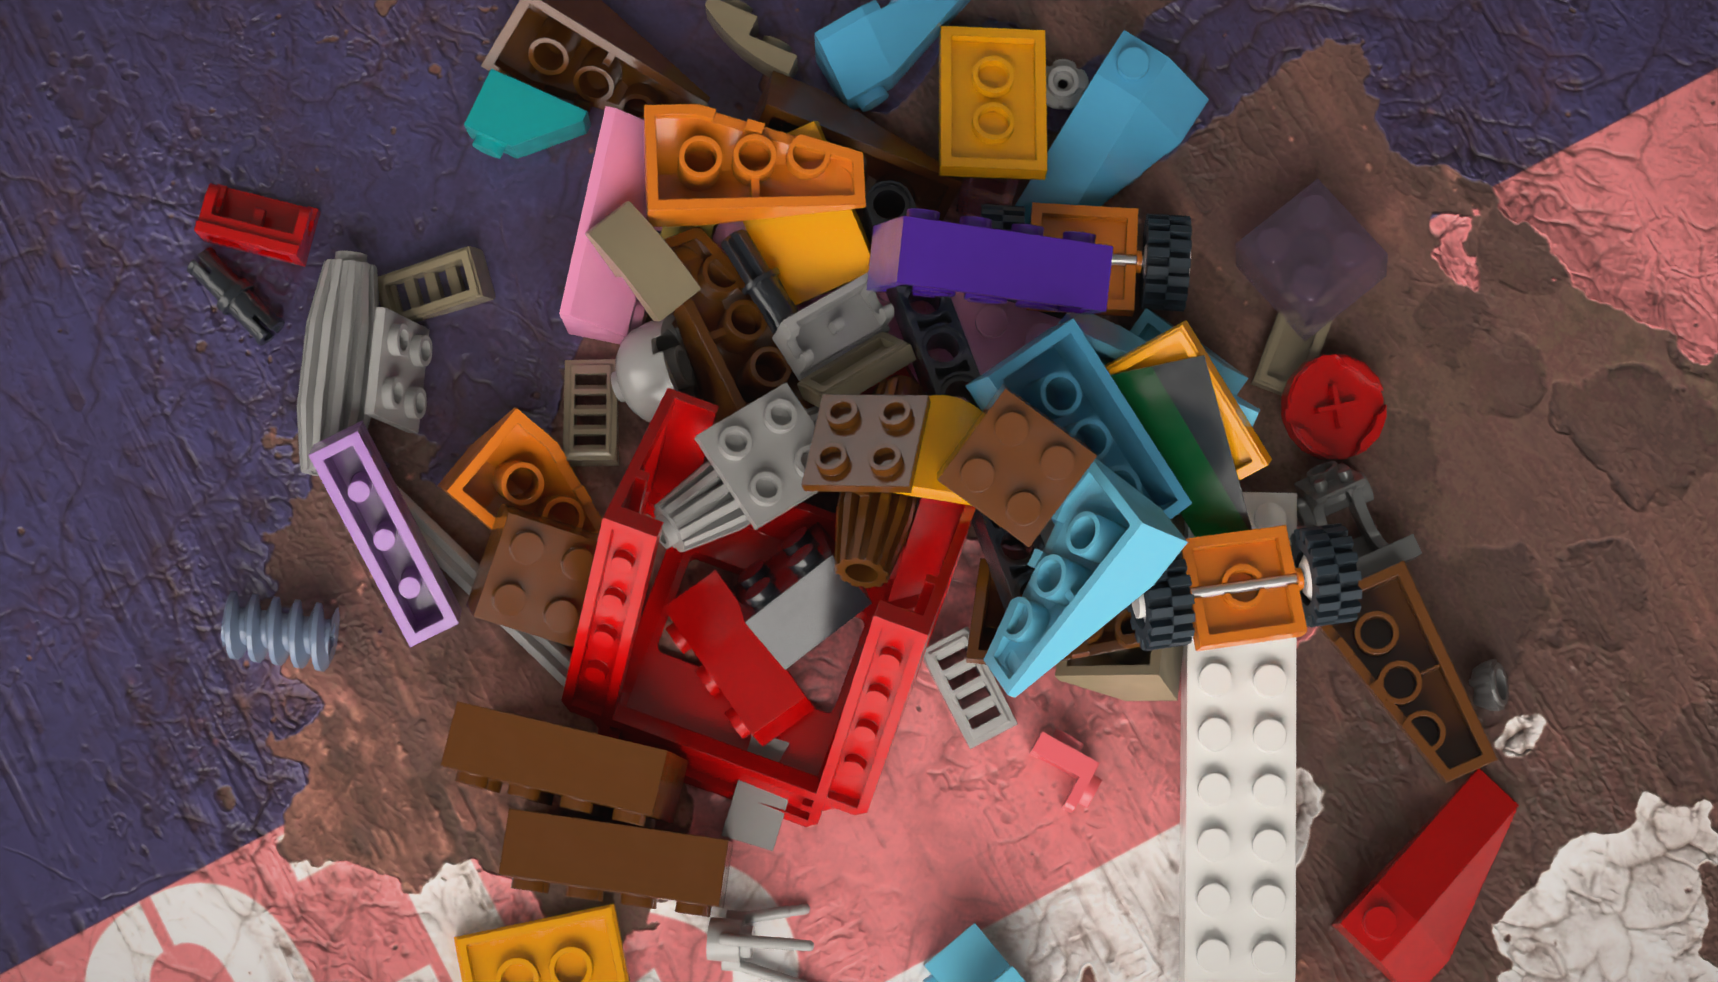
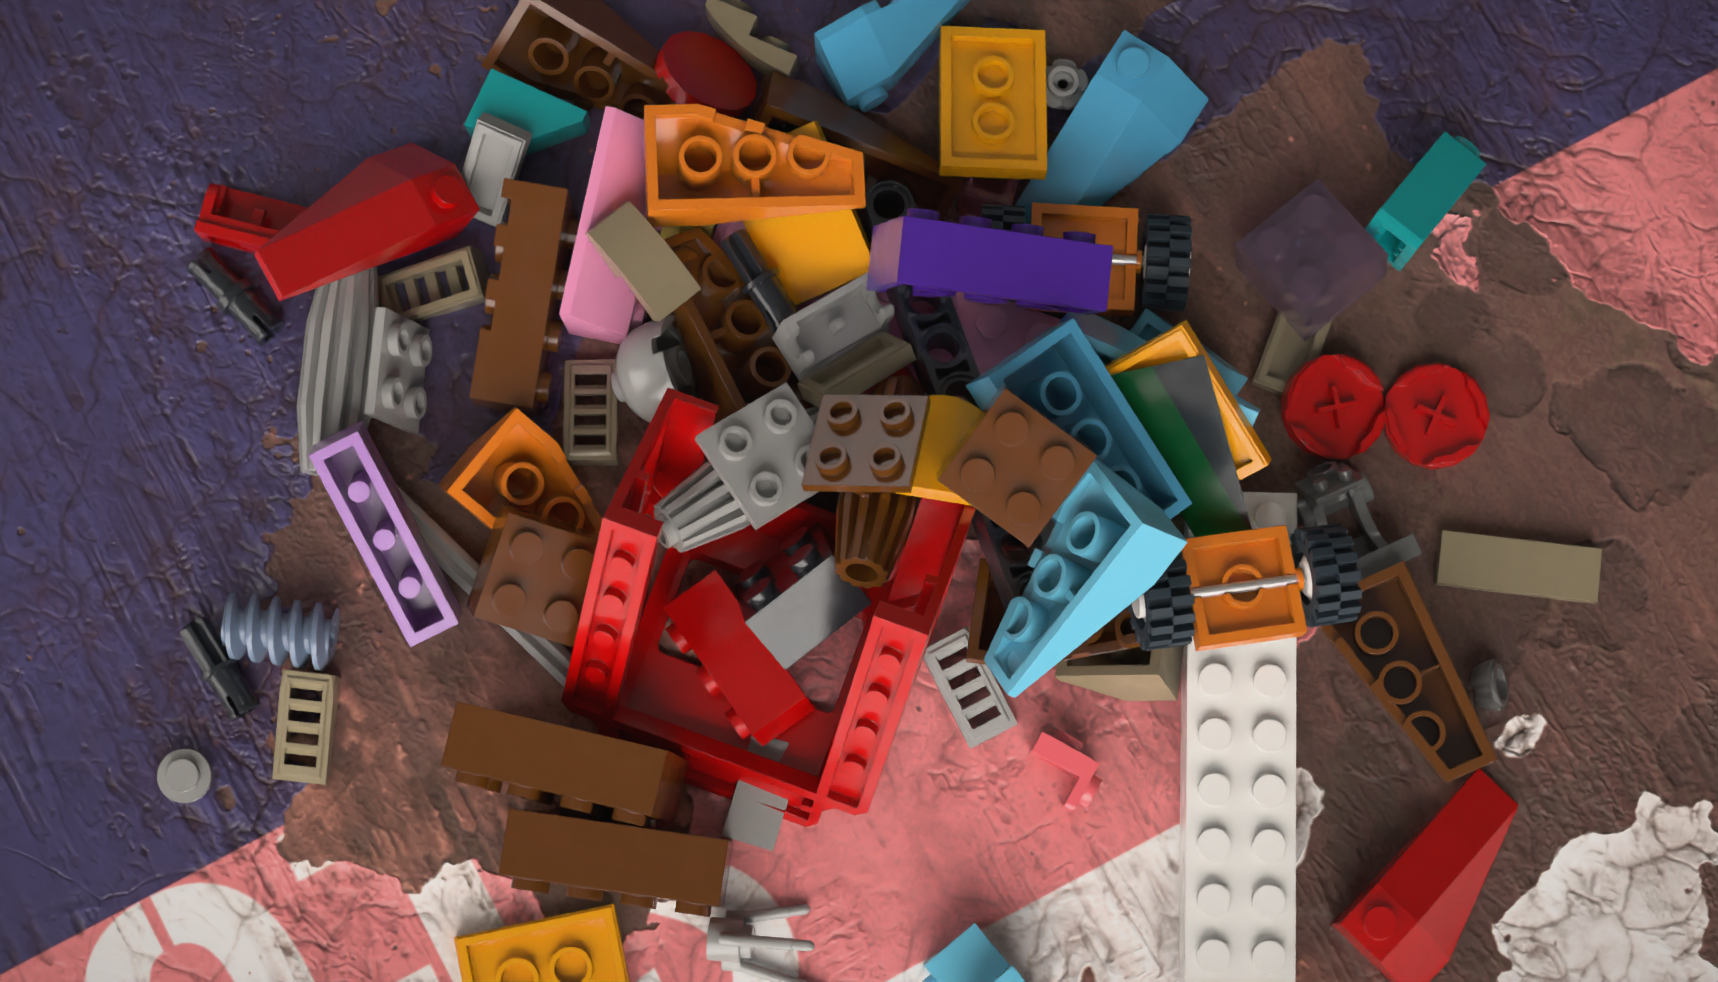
none -> light grey plate [157,749,213,803]
none -> black axle [180,617,261,722]
none -> red wedge [254,143,480,301]
none -> dark tan slope [272,670,342,785]
none -> light grey tile [461,112,533,227]
none -> reddish brown wedge [469,178,580,417]
none -> red tile [655,31,757,119]
none -> teal slope [1359,132,1487,272]
none -> red tile [1383,362,1490,470]
none -> dark tan tile [1434,530,1602,604]

